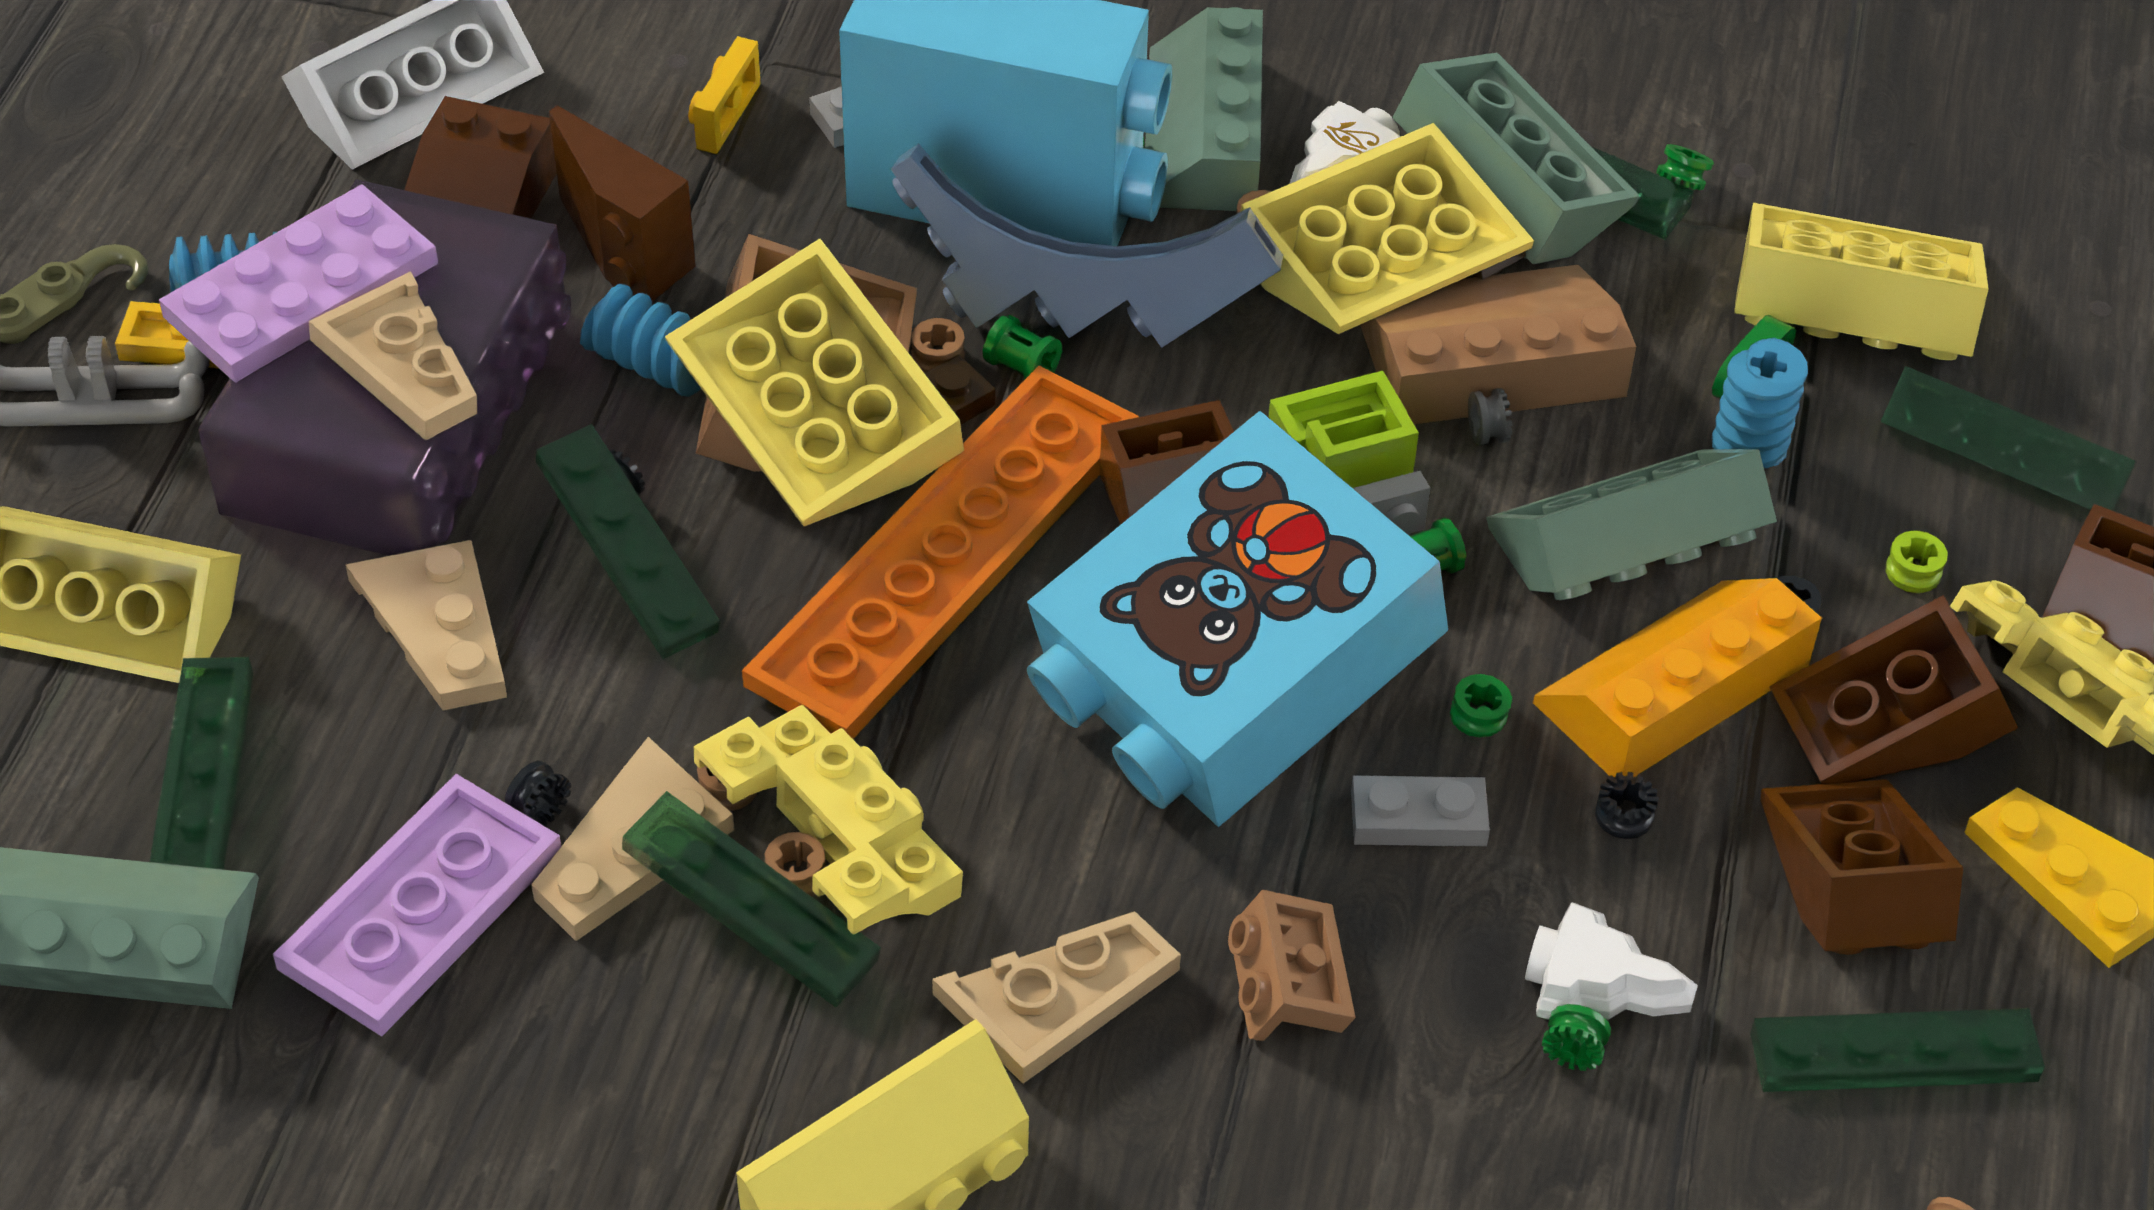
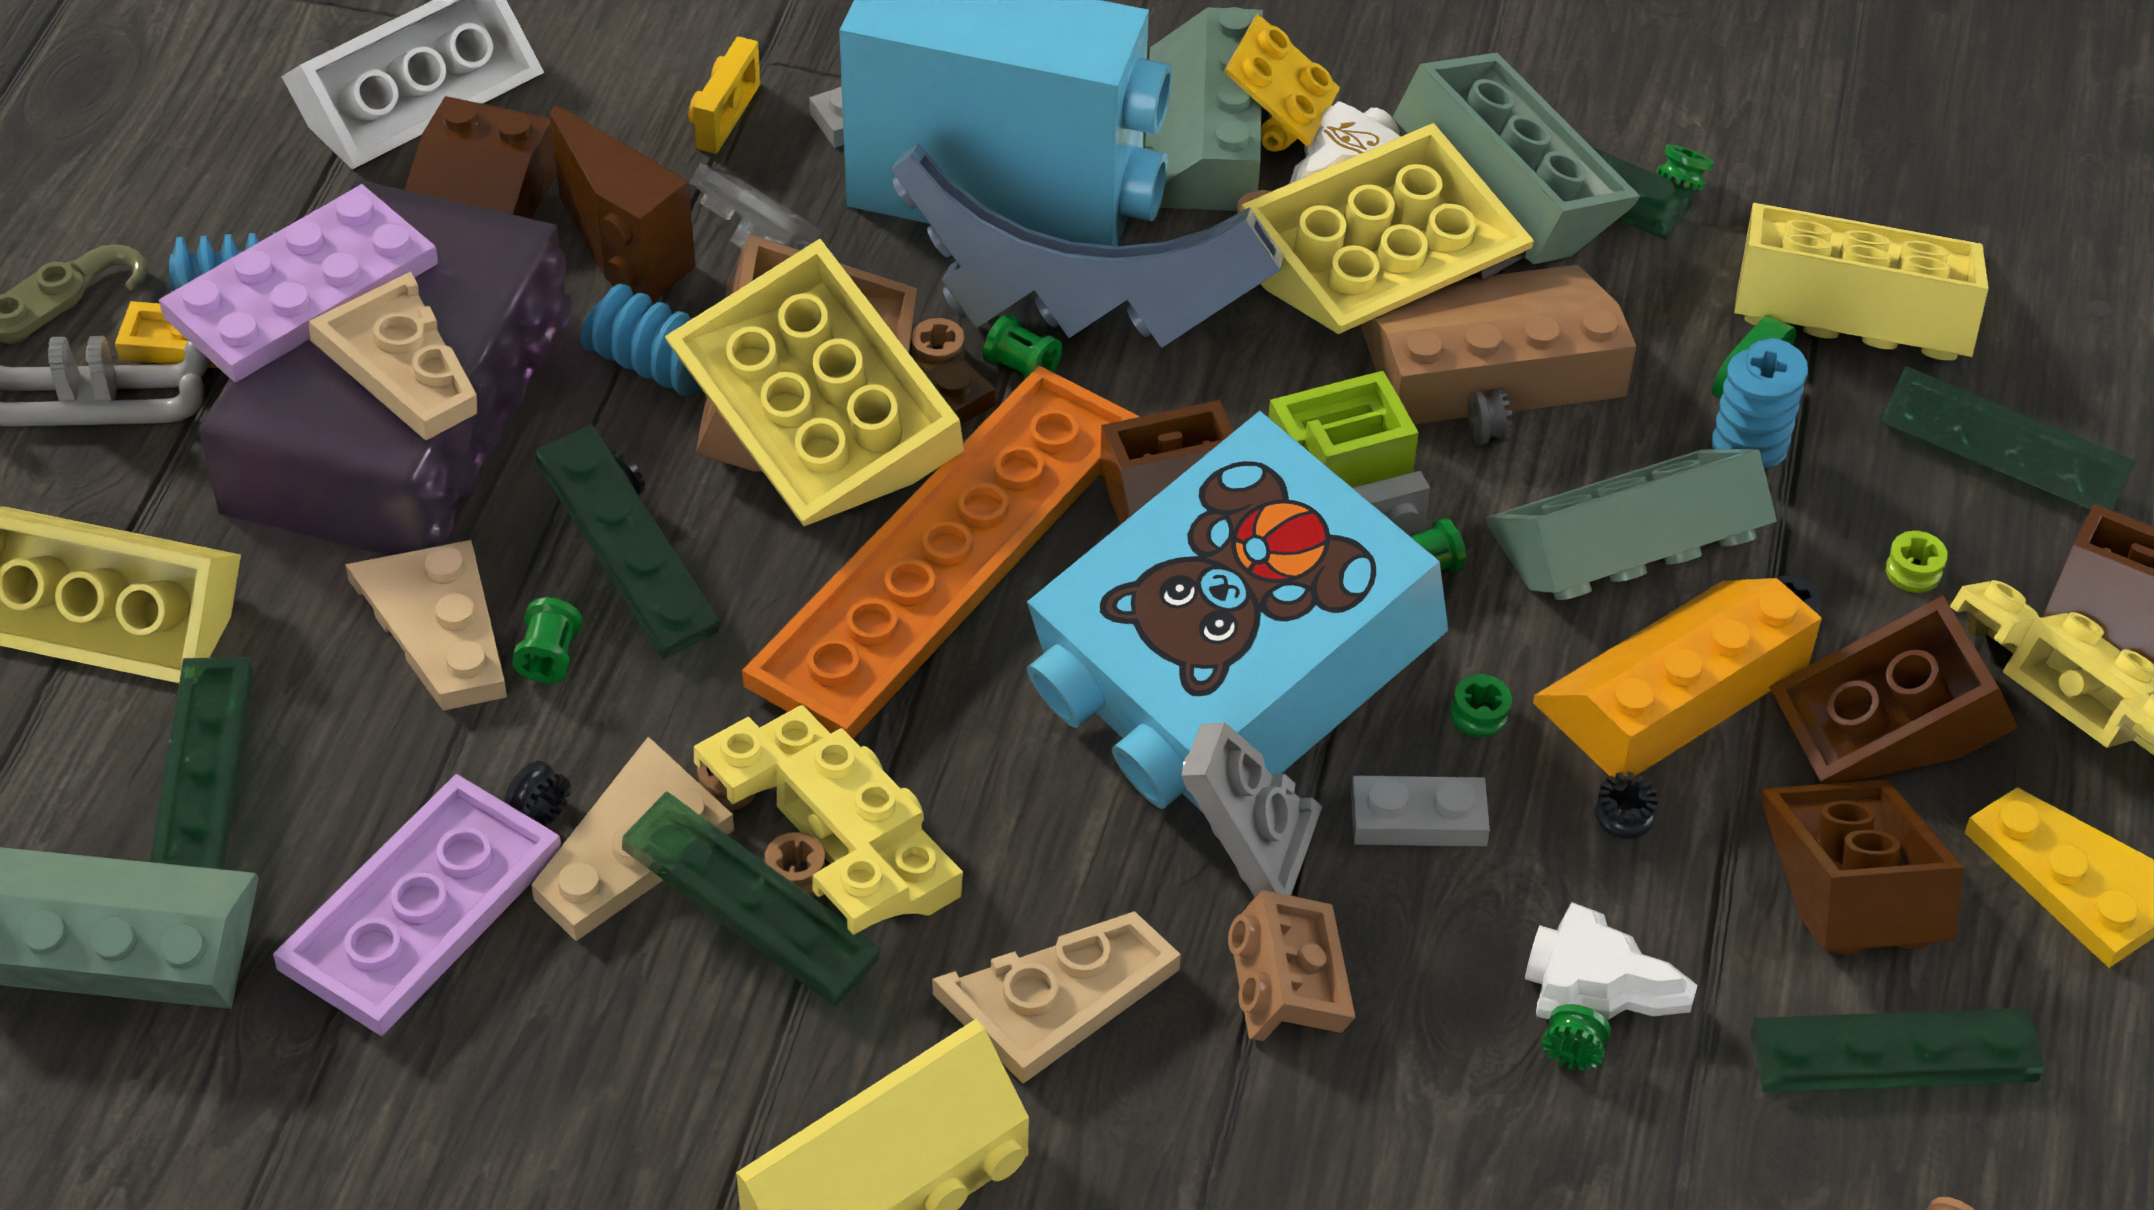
none -> green bush [512,597,583,684]
none -> clear hinge [689,163,826,249]
none -> light grey wing [1181,722,1322,897]
none -> yellow hinge [1224,14,1341,152]

